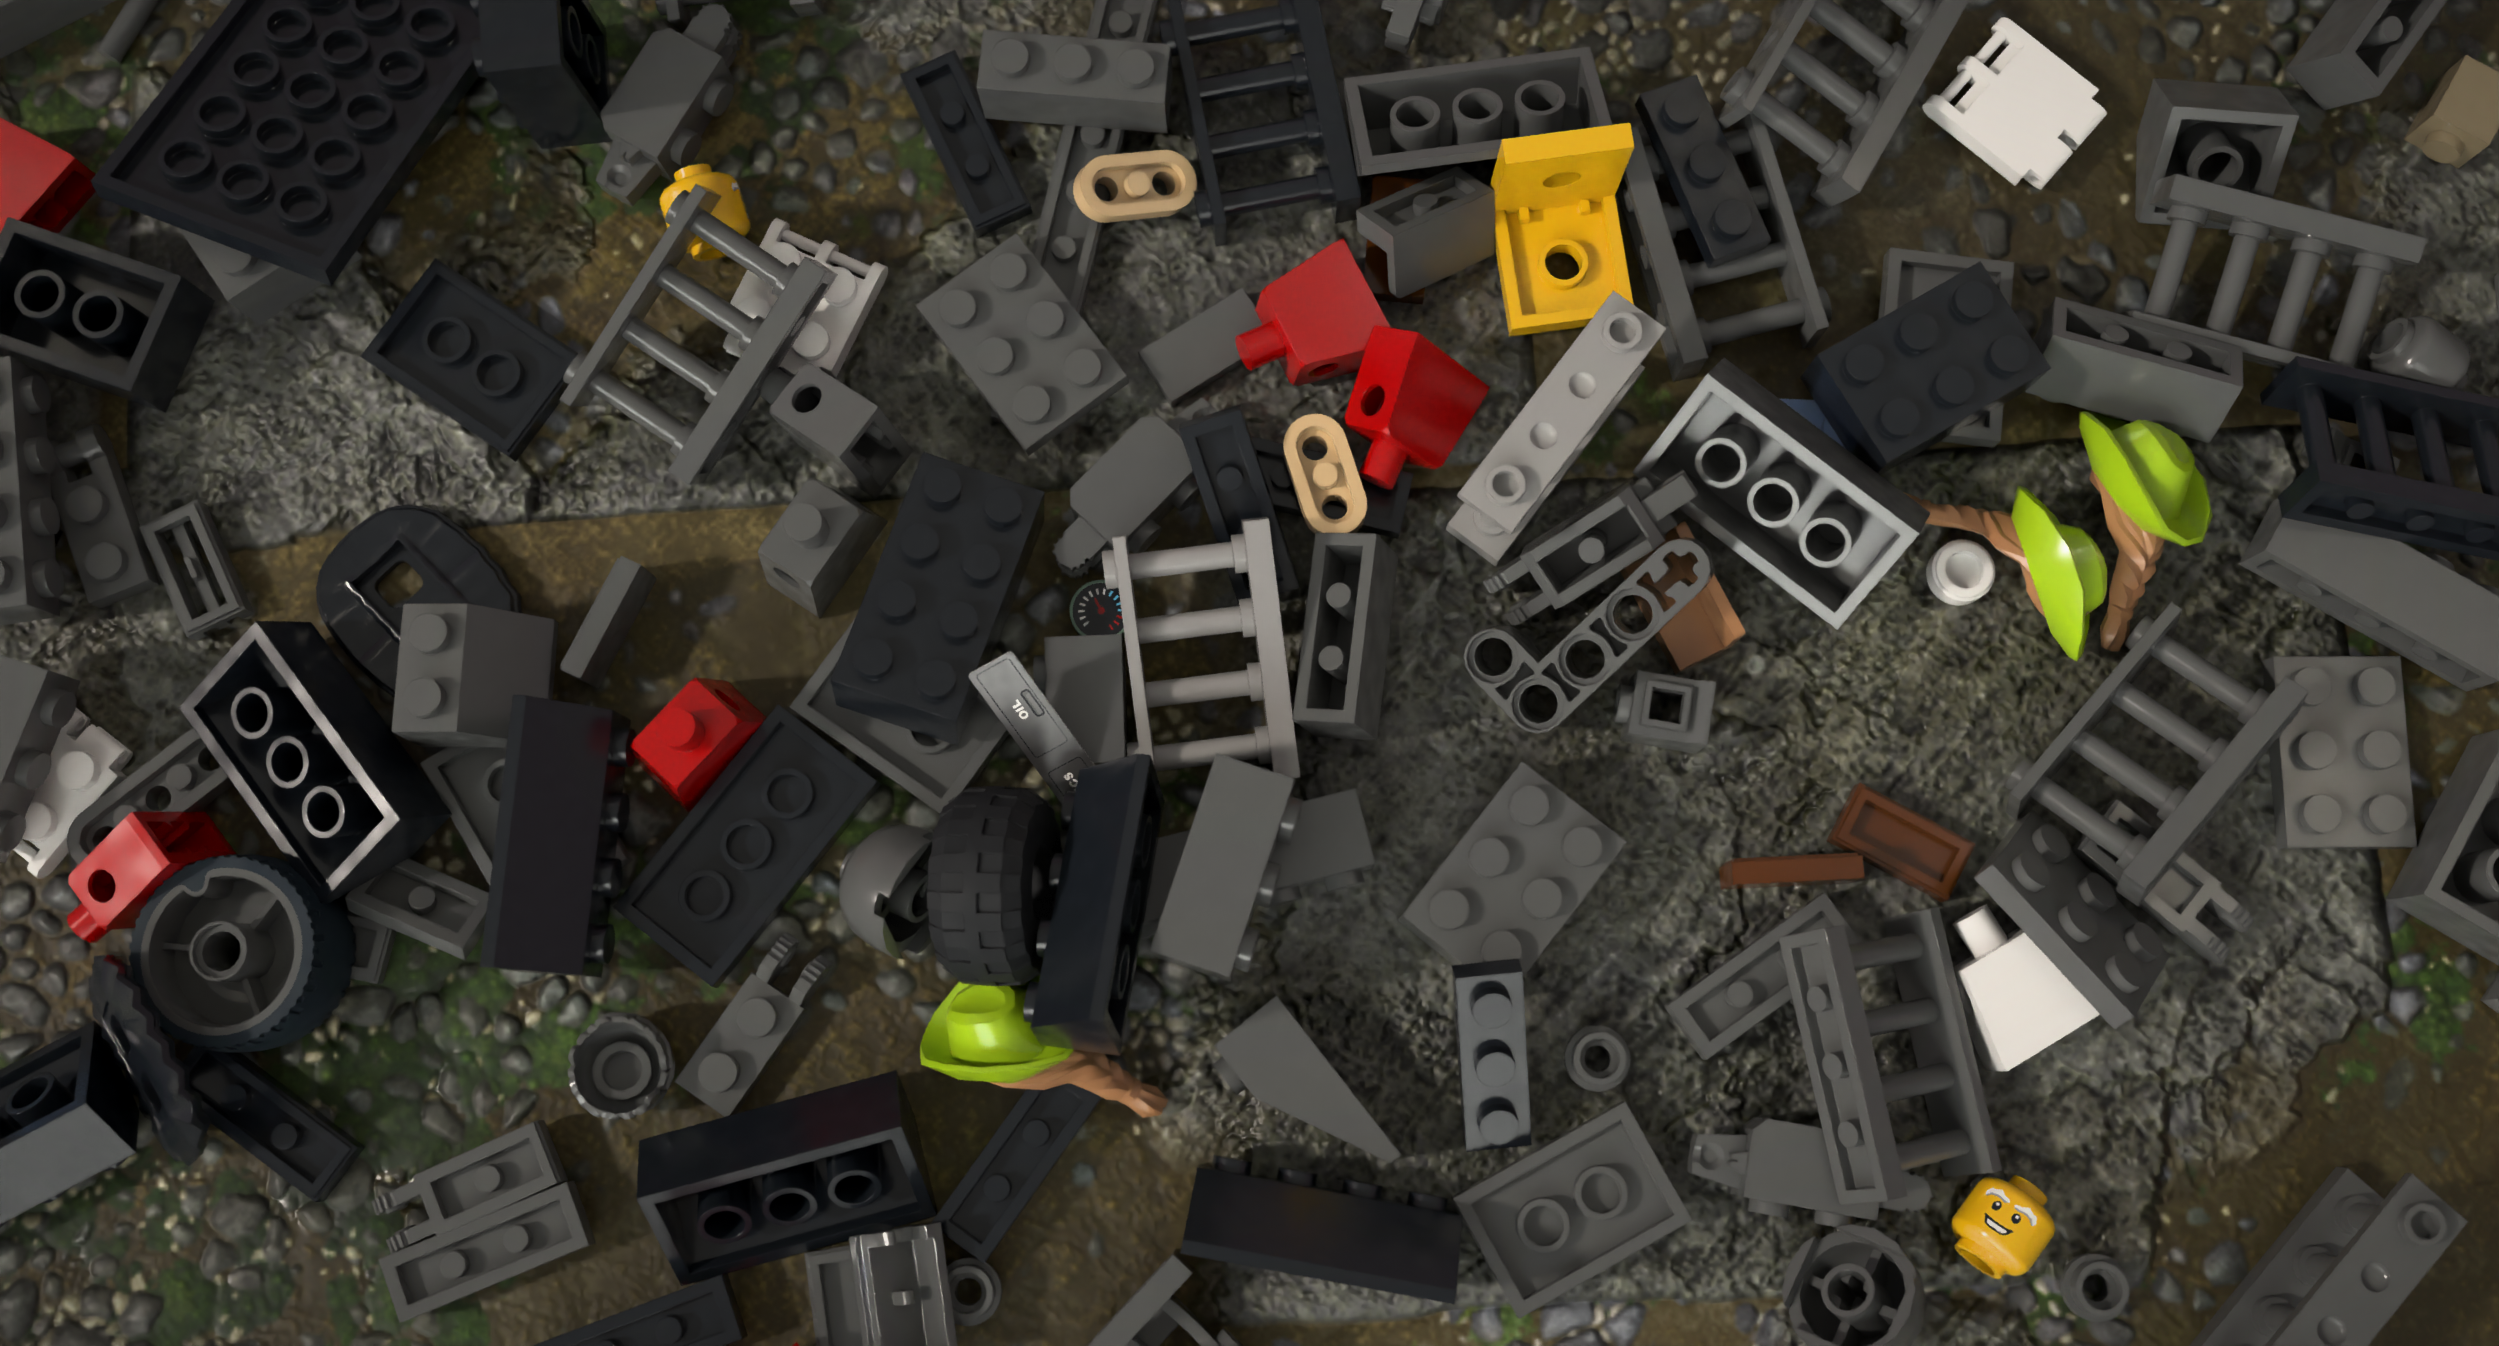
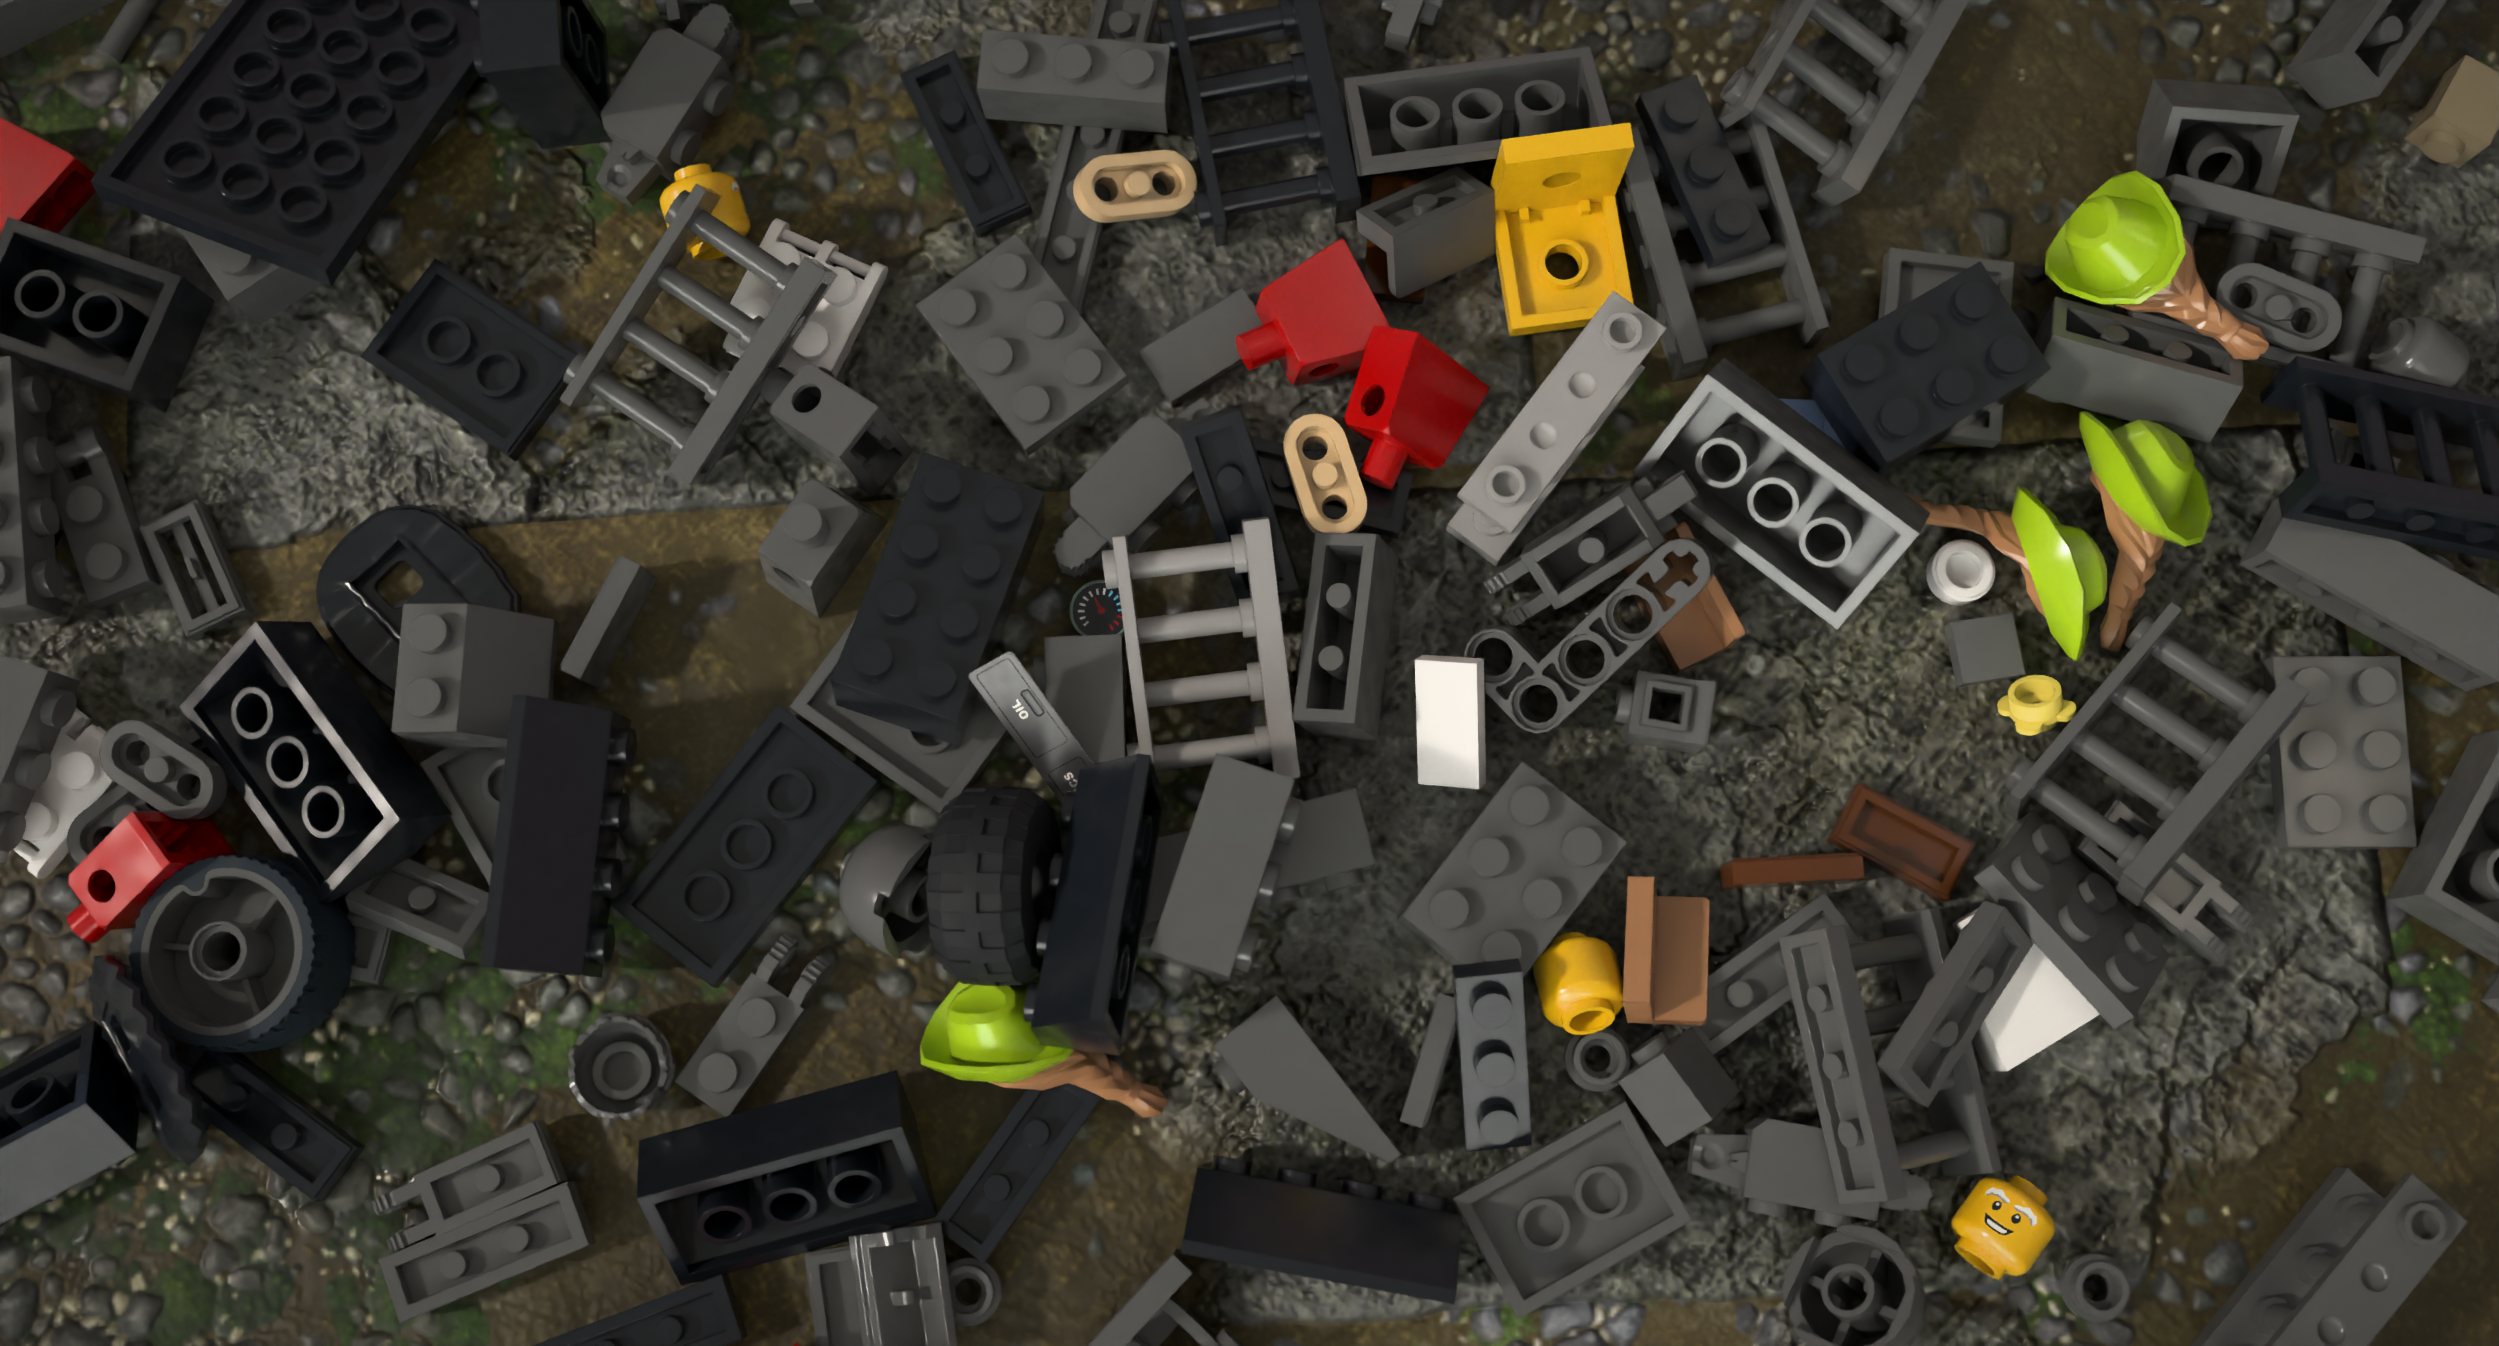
red torso [630,677,767,812] -> none
white plate [1923,17,2107,189] -> none
none -> dark grey plate [99,720,227,820]
none -> dark grey tile [1398,993,1456,1128]
none -> white tile [1415,655,1486,789]
none -> yellow head [1533,932,1623,1035]
none -> dark grey brick [1618,1026,1740,1147]
none -> medium nougat panel [1623,876,1710,1026]
none -> dark grey plate [1877,900,2034,1107]
none -> dark grey tile [1944,612,2026,687]
none -> light yellow plate [1997,675,2077,736]
none -> lime hat [2045,170,2269,360]
none -> dark grey plate [2209,263,2342,353]

